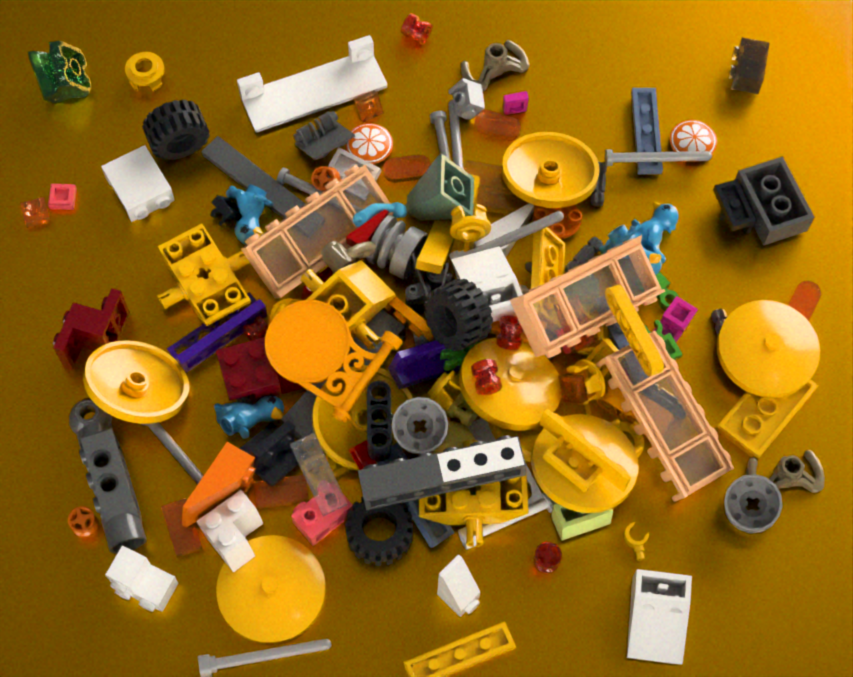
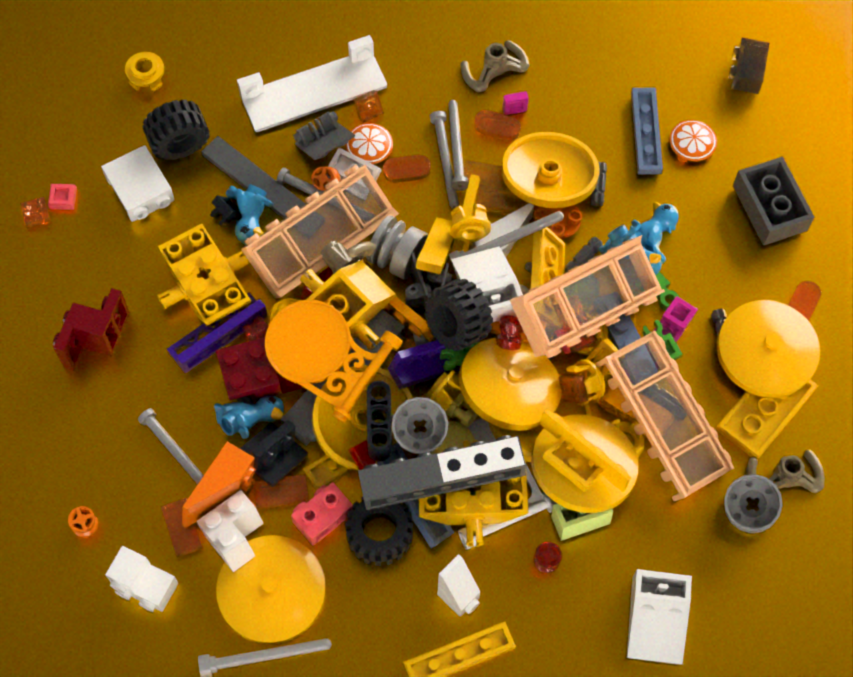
clear green piece [28,41,91,104] -> none
dark grey brick [69,398,147,554] -> none
yellow dish [83,341,189,424] -> none
clear slope [290,433,348,516] -> none
red piece [346,209,389,247] -> none
medium azure piece [353,202,407,227] -> none
clear red wheel [401,13,433,45] -> none
sand green slope [405,154,474,221] -> none
light grey brick [448,78,485,120] -> none
clear red wheel [471,359,502,395] -> none
light grey bar [604,149,712,166] -> none
yellow beam [605,284,664,377] -> none
yellow piece [623,522,649,561] -> none
black panel [713,179,756,235] -> none

